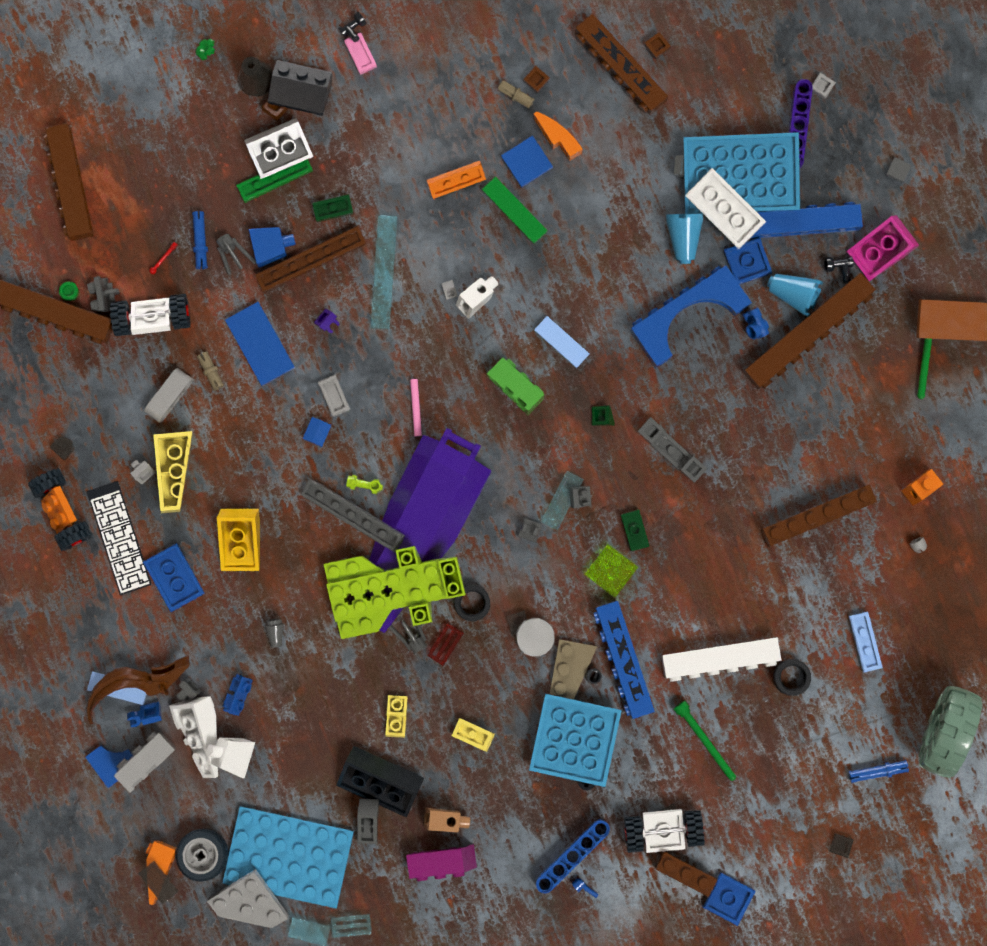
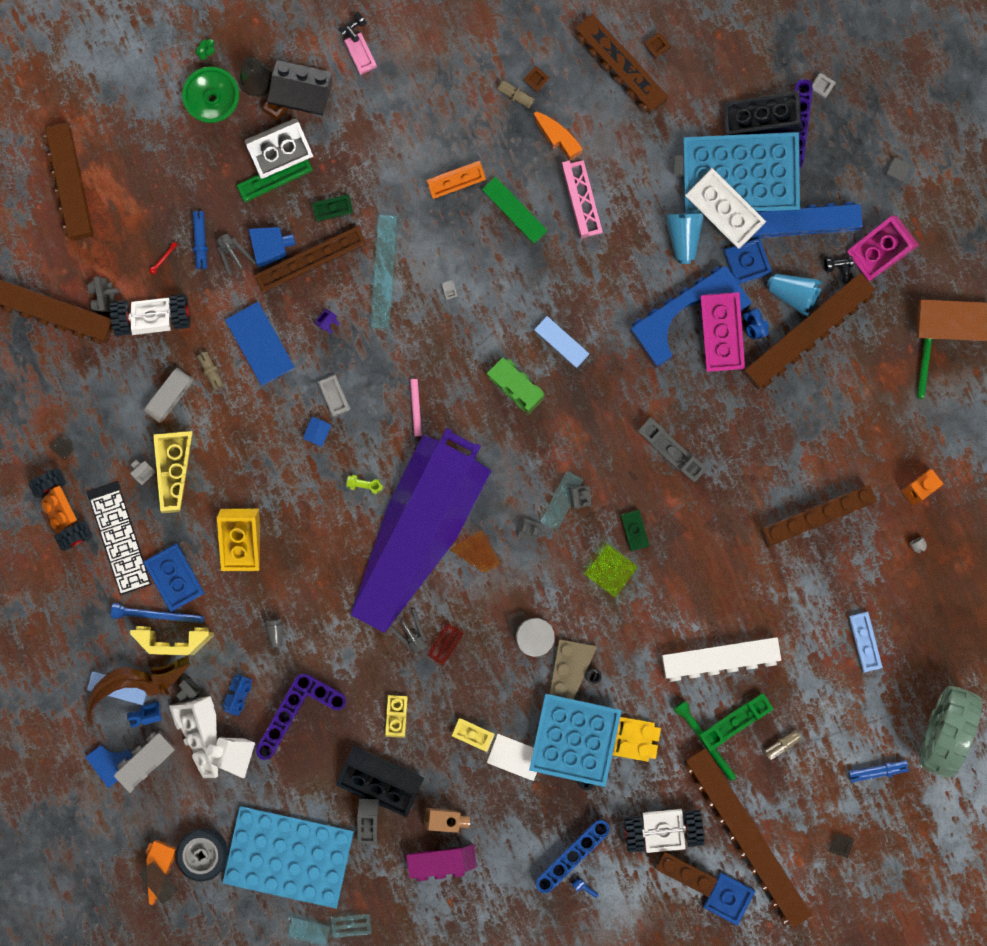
green tile [59,281,79,301] -> none
light grey plate [207,869,289,928] -> none
dark grey tile [301,478,405,552] -> none
lime piece [324,546,466,639] -> none
black tyre [454,585,490,621] -> none
white torso [456,276,498,319] -> none
blue tile [501,136,553,188] -> none
dark green slope [592,405,615,426] -> none
blue brick [593,601,655,719] -> none
black tyre [773,659,811,696] -> none
none -> blue piece [111,603,205,623]
none -> light yellow slope [130,626,214,655]
none -> green dish [182,67,239,123]
none -> dark purple beam [256,674,347,760]
none -> clear orange wing [450,530,502,573]
none -> white sticker [487,734,537,781]
none -> bright pink fence [562,160,603,239]
none -> yellow plate [612,717,661,762]
none -> reddish brown brick [684,748,813,928]
none -> green slope [699,693,774,752]
none -> dark pink plate [701,292,745,372]
none -> black slope [724,91,803,136]
none -> dark tan axle [764,730,802,760]

